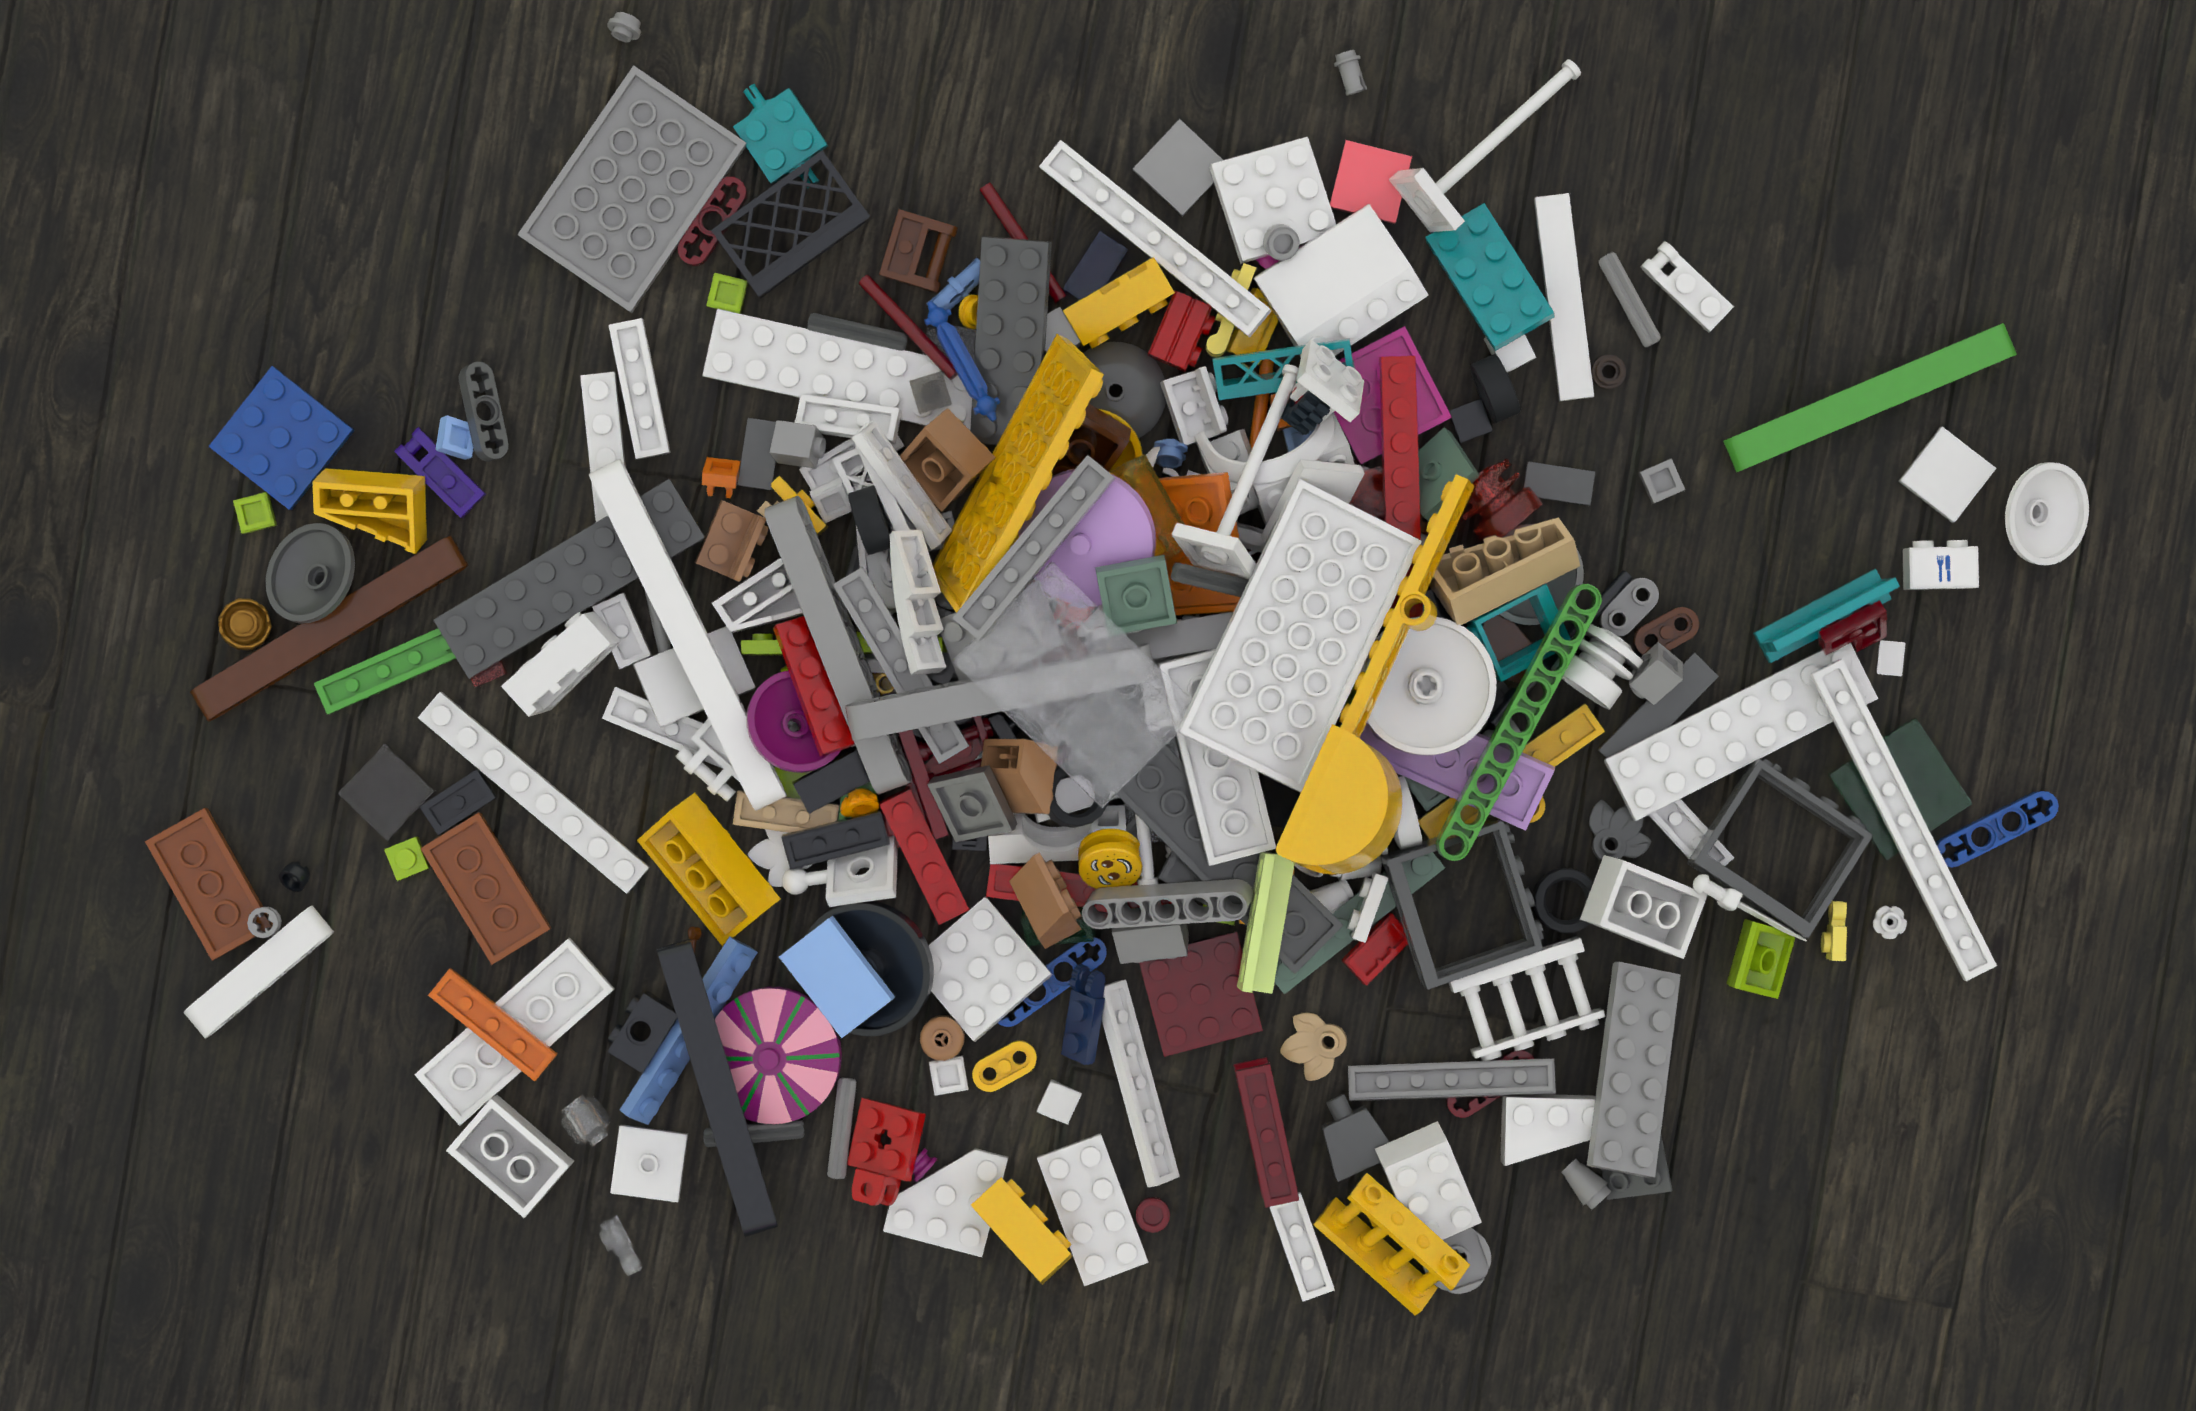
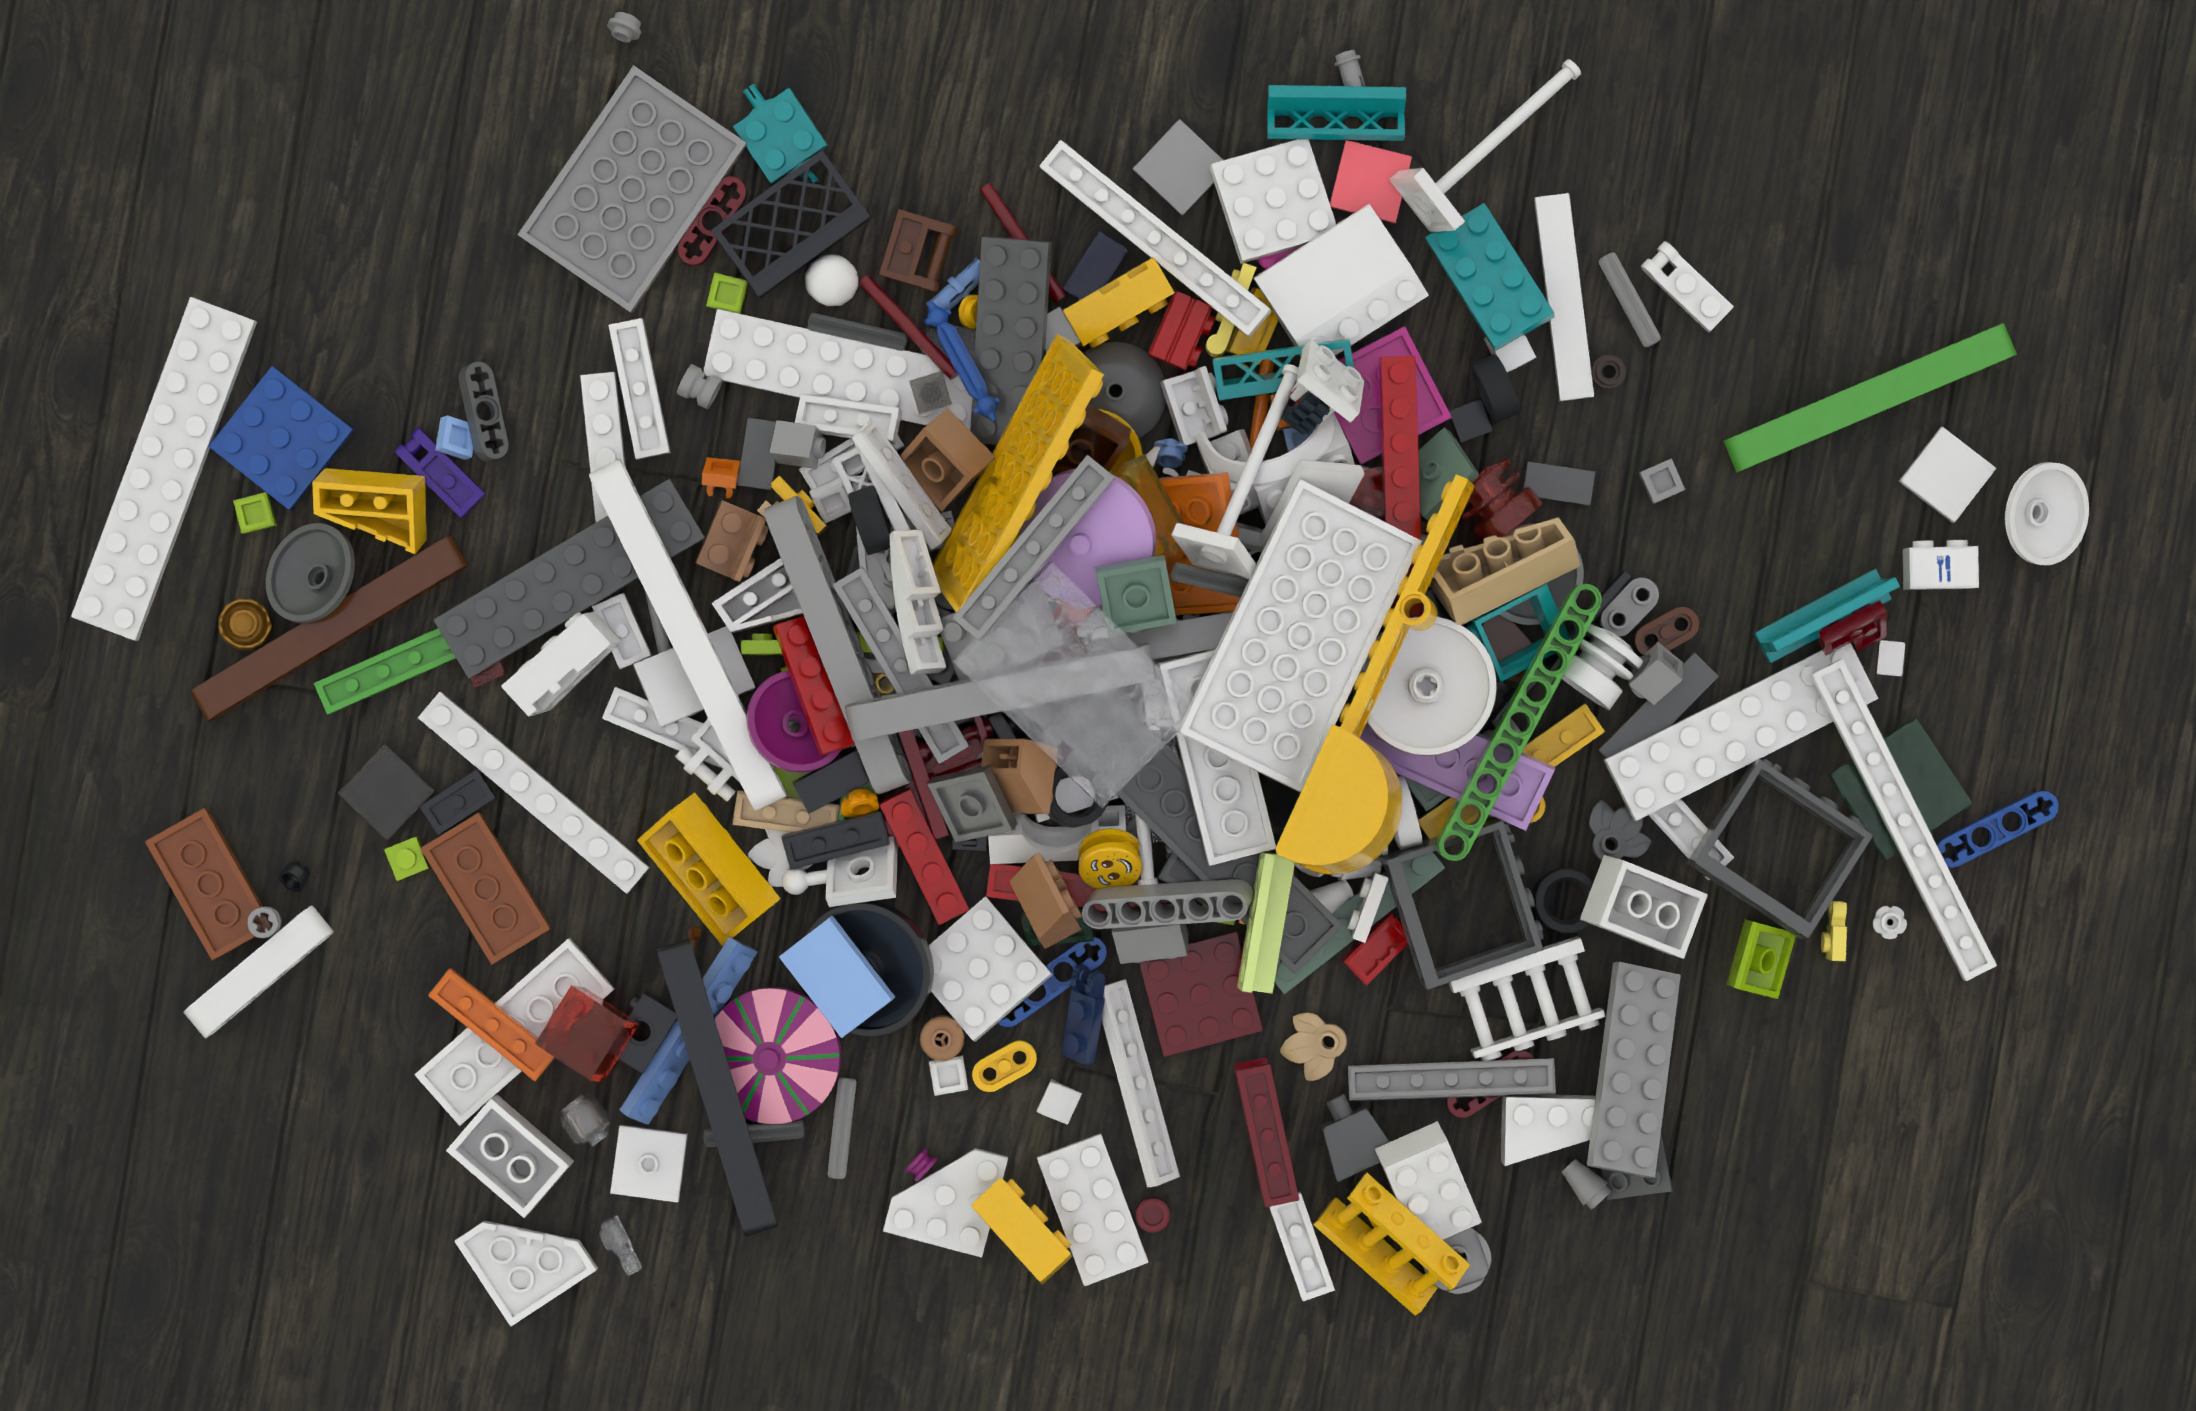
red plate [847,1098,926,1206] -> none
light grey tile [1263,224,1300,260] -> none
white sword [1693,874,1807,942] -> none
none -> white plate [71,297,257,641]
none -> white plate [454,1221,598,1326]
none -> clear red brick [535,985,639,1082]
none -> light grey wheel [677,364,723,410]
none -> white hair [805,254,858,306]
none -> teal fence [1267,85,1406,141]

